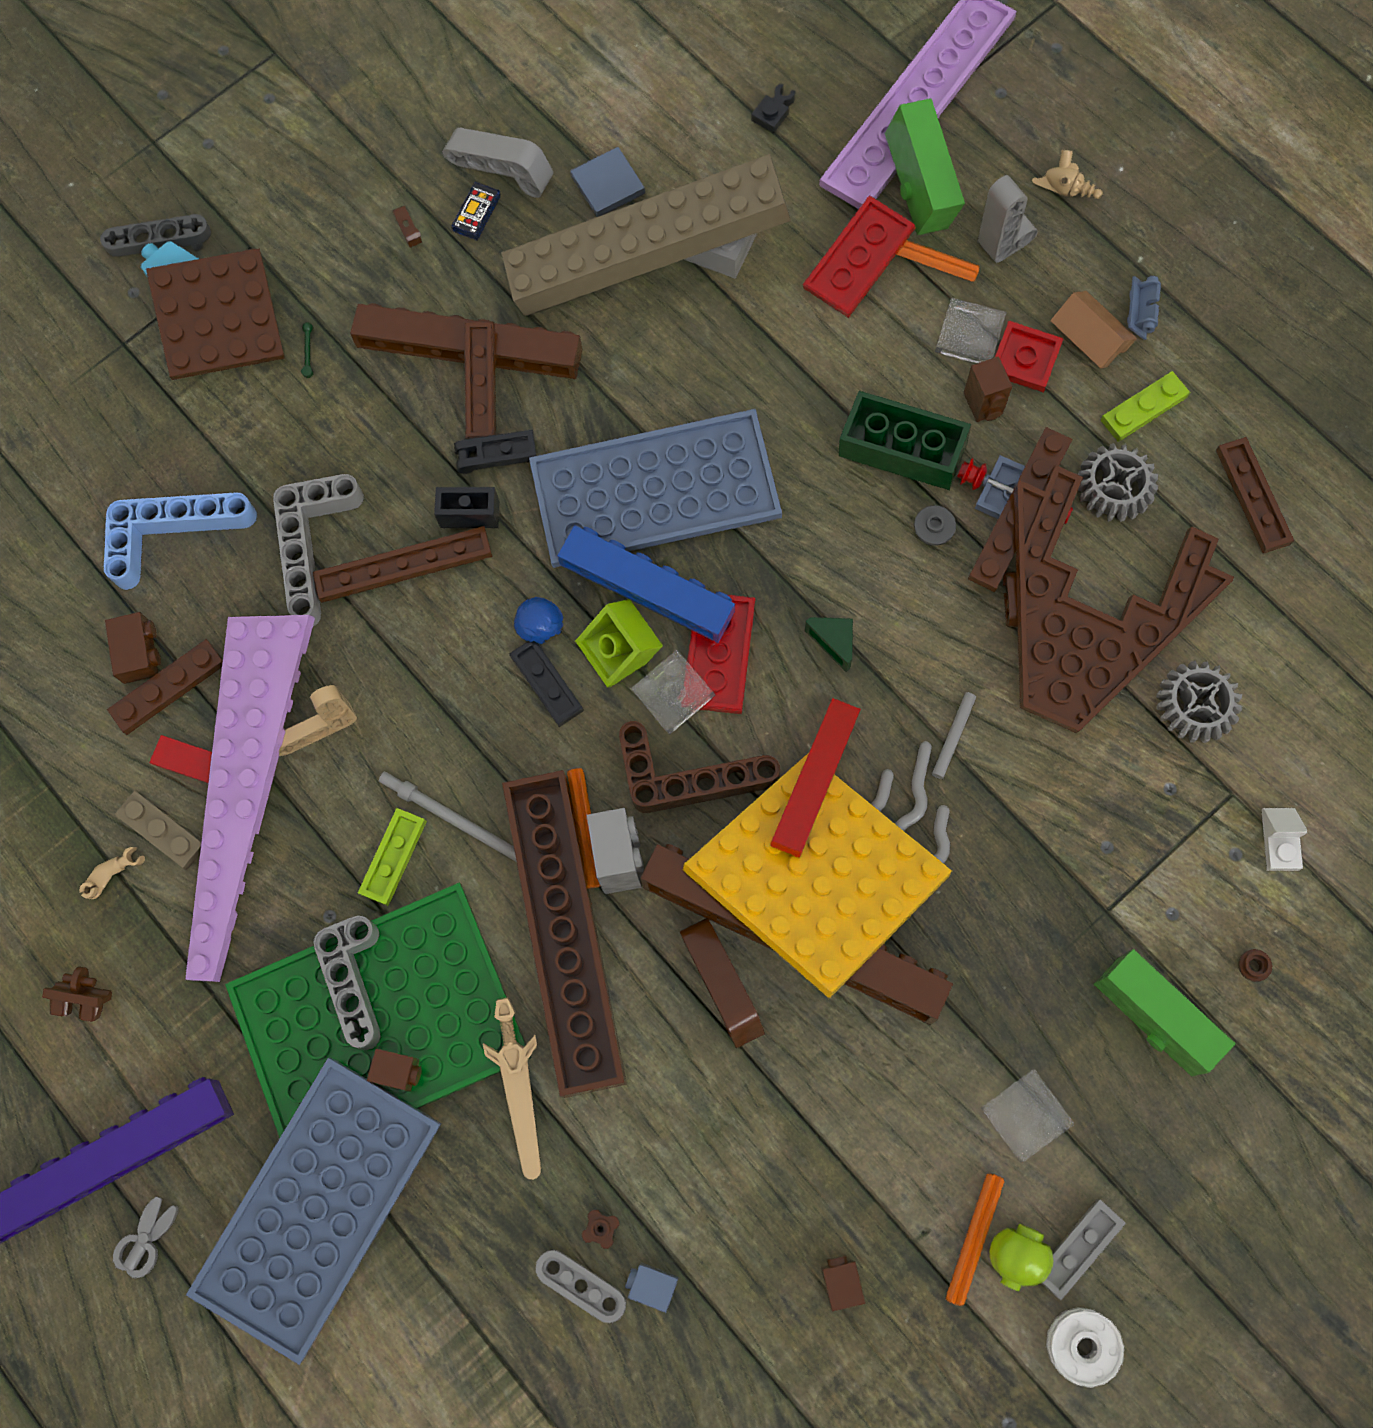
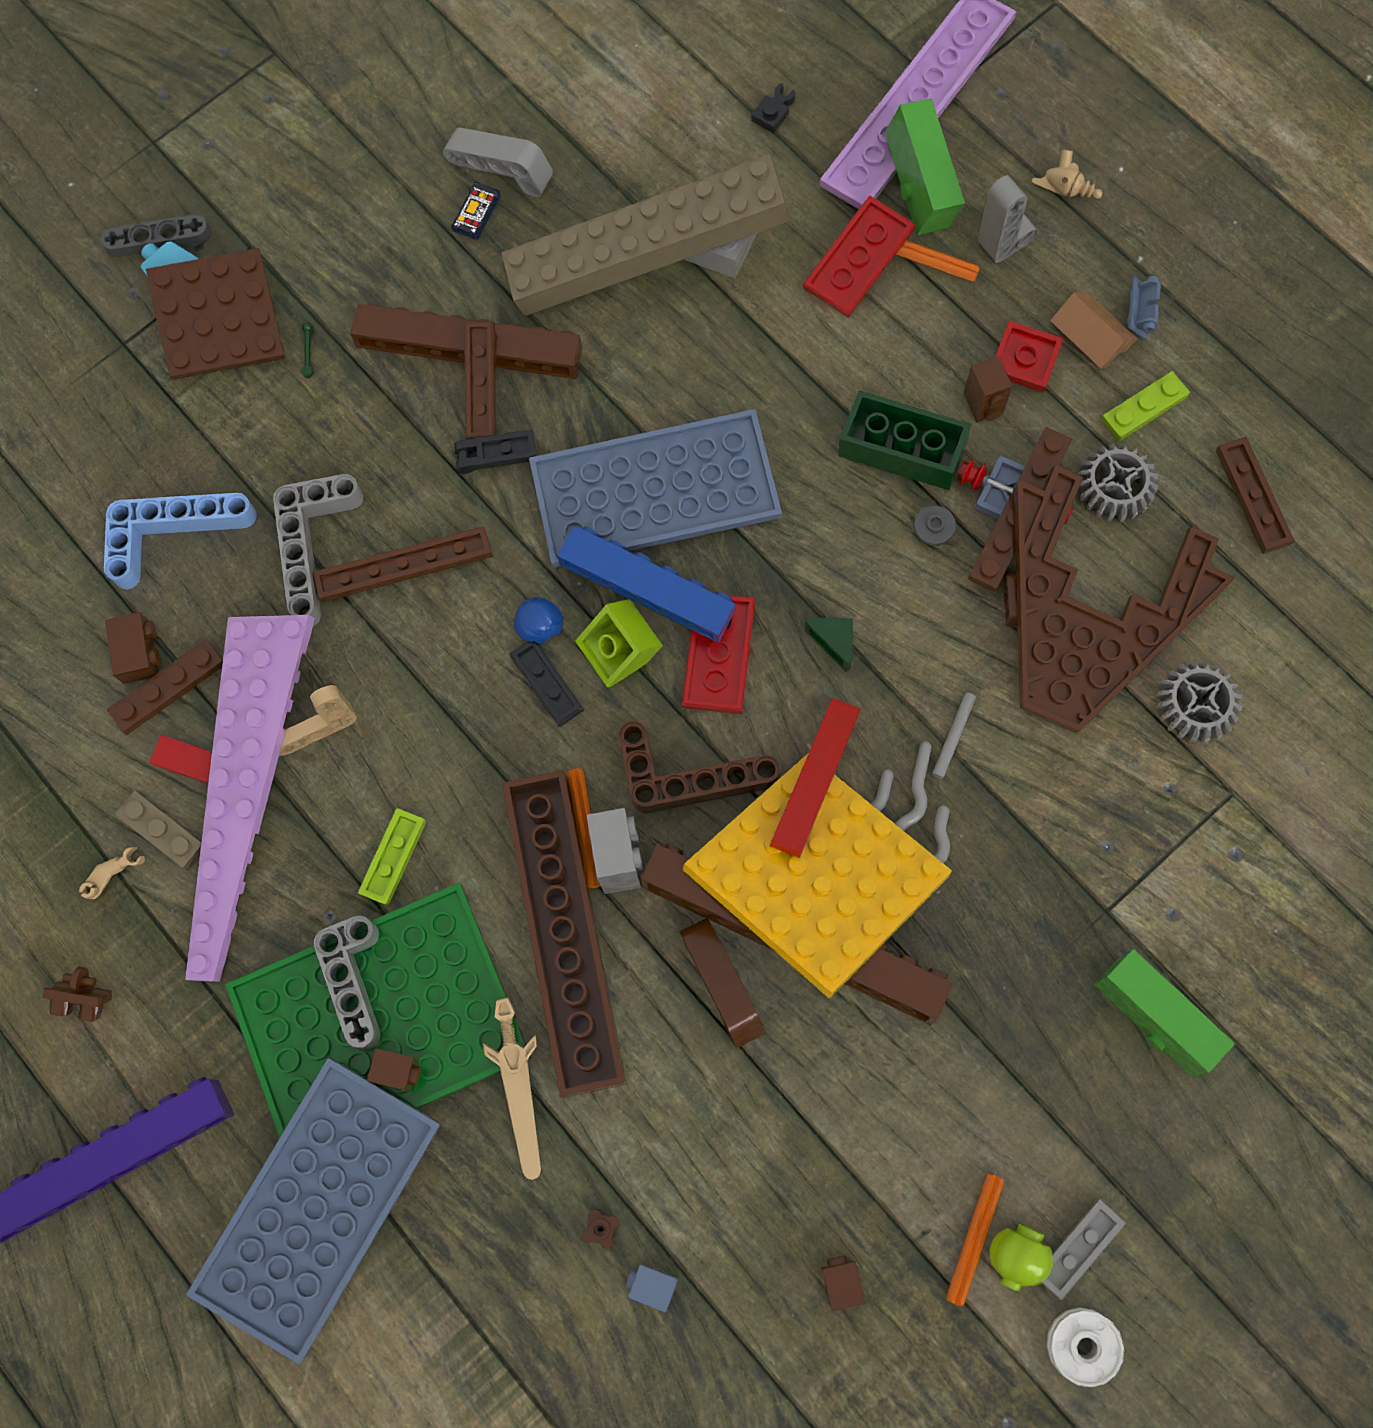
light grey piece [113,1197,179,1278] -> none
light grey bar [378,771,517,862] -> none
reddish brown piece [392,205,422,248] -> none
black brick [434,487,500,528] -> none
light grey plate [536,1250,626,1323] -> none
sand blue tile [570,147,645,217] -> none
clear plate [631,649,716,735] -> none
clear plate [935,298,1007,363] -> none
clear plate [981,1069,1075,1163] -> none
reddish brown plate [1238,949,1272,982] -> none
white slope [1261,808,1307,871] -> none

